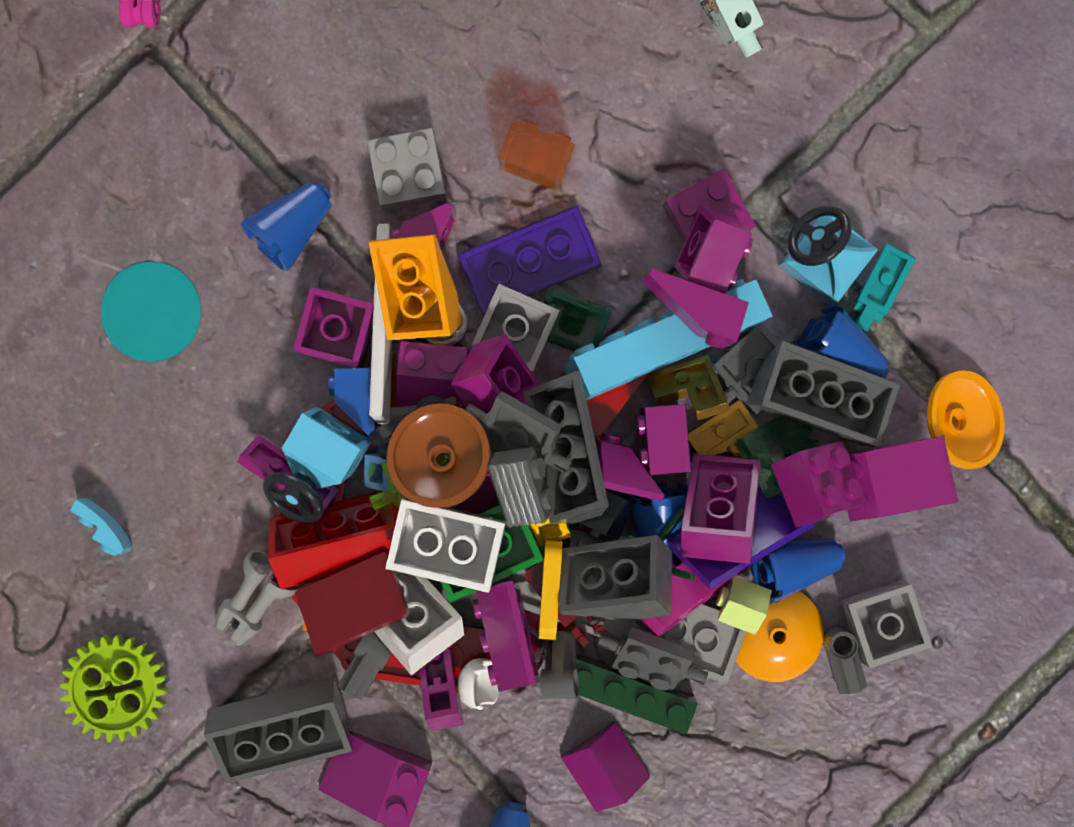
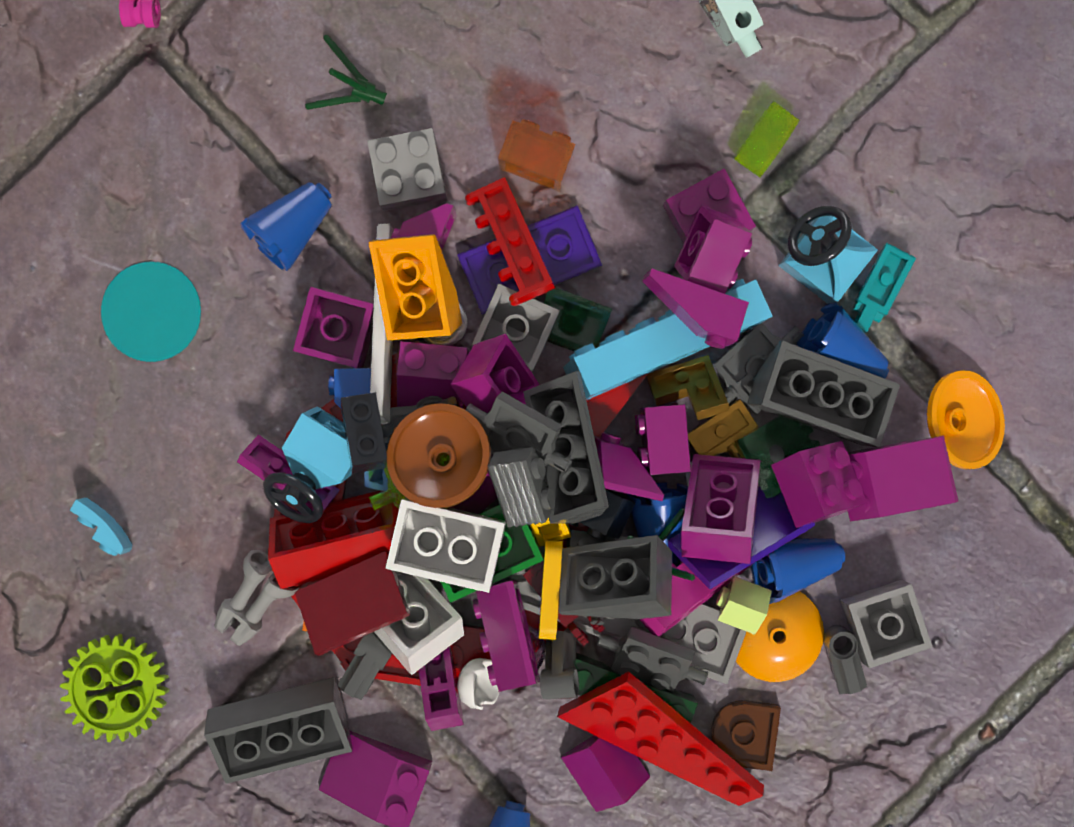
none -> dark green plant [305,35,387,110]
none -> black brick [341,392,387,474]
none -> red hinge [465,177,555,306]
none -> red wing [557,672,764,806]
none -> reddish brown tile [711,700,781,771]
none -> clear neon green slope [734,100,800,178]

